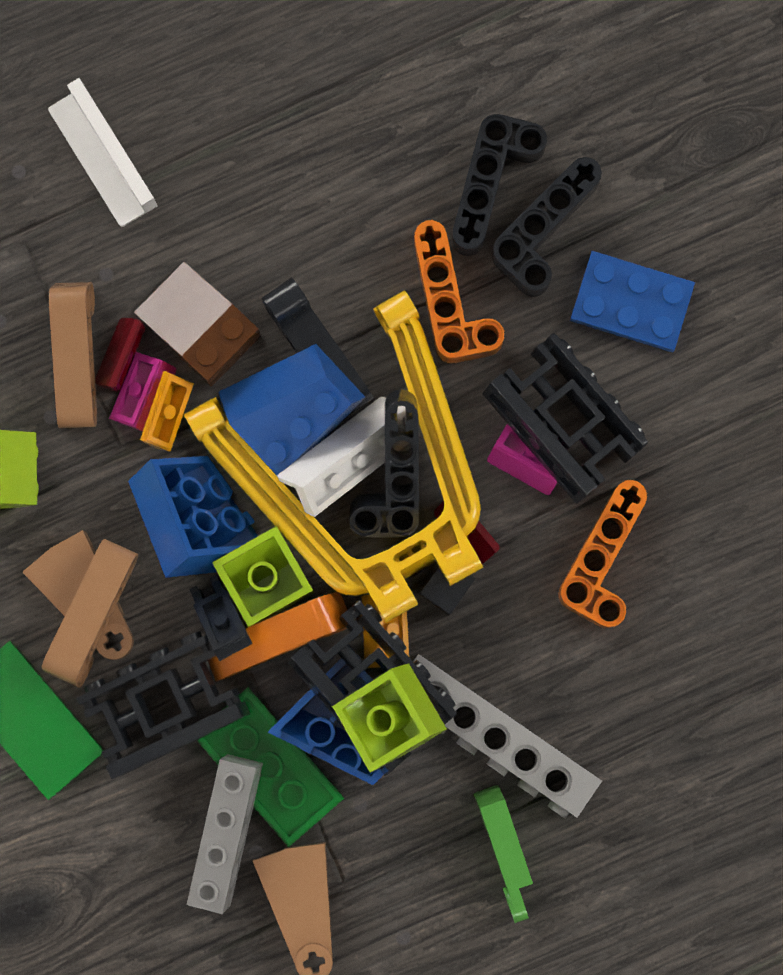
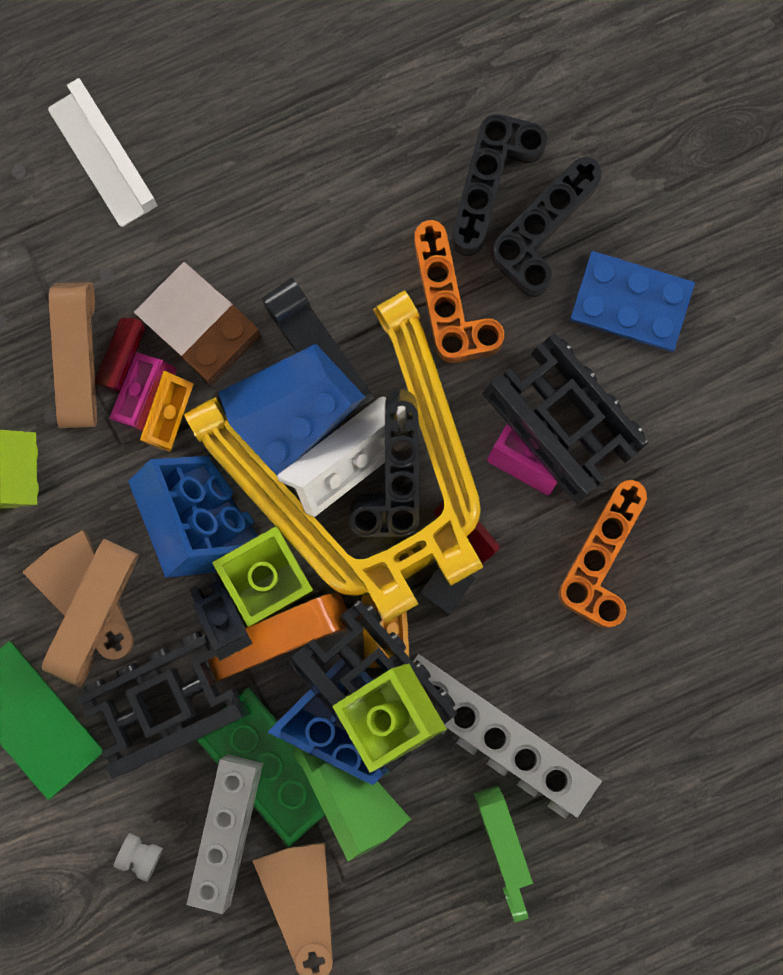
none -> light grey wheel [114,833,163,882]
none -> bright green piece [294,746,411,862]

